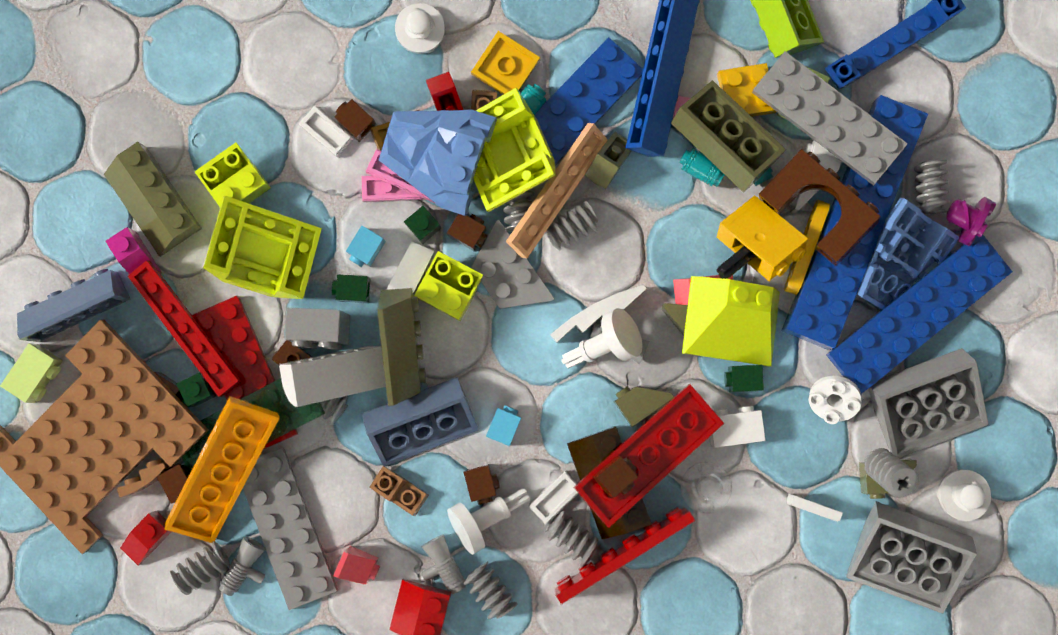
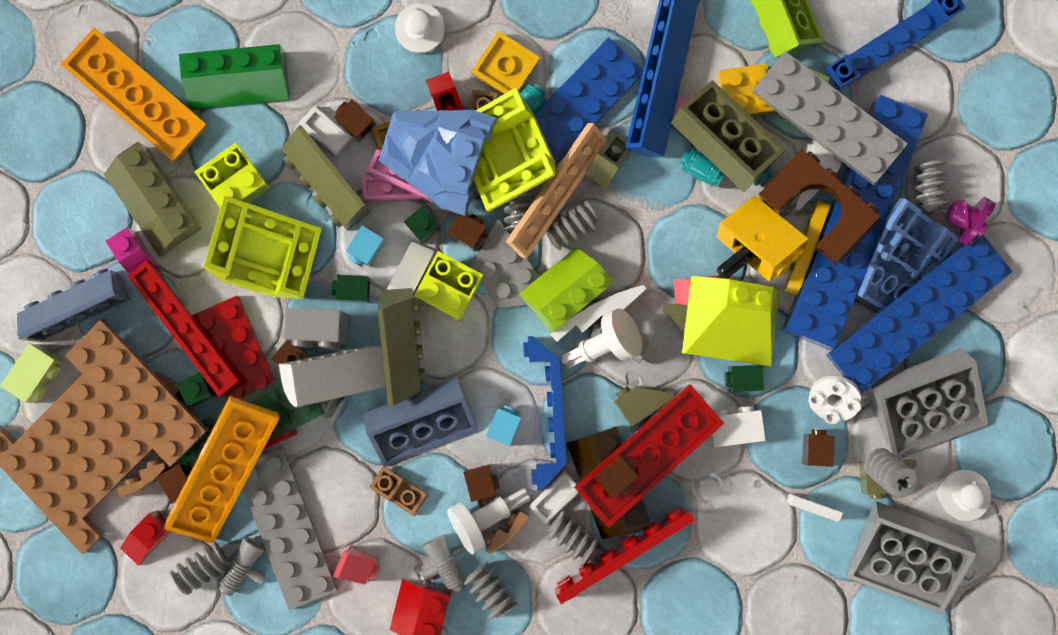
none -> light orange plate [60,28,208,163]
none -> green slope [179,44,290,110]
none -> olive slope [282,125,371,230]
none -> medium nougat slope [484,509,529,554]
none -> lime slope [519,247,614,333]
none -> blue slope [523,336,567,491]
none -> reddish brown brick [802,429,834,467]

